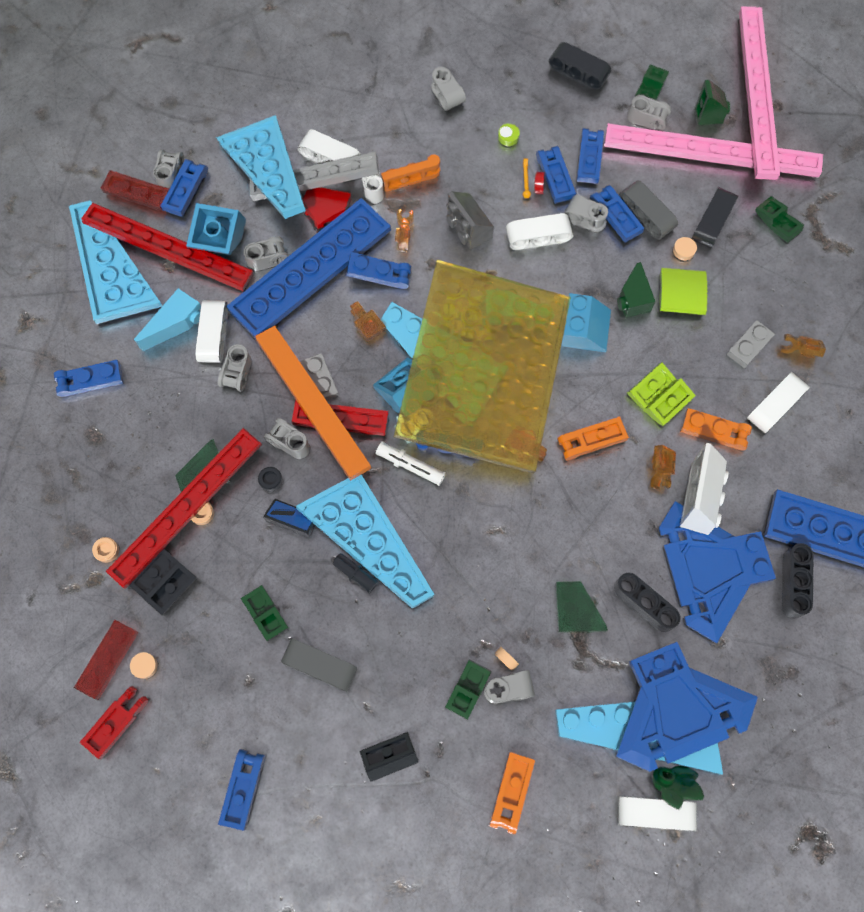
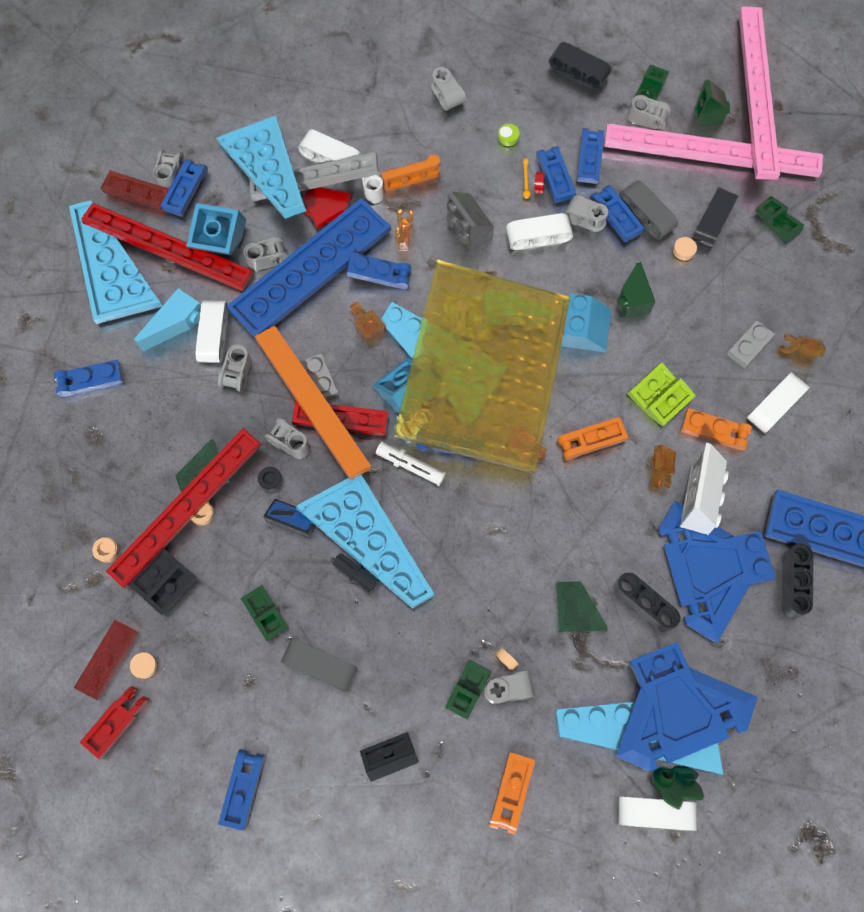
lime slope [659,268,707,315] -> none

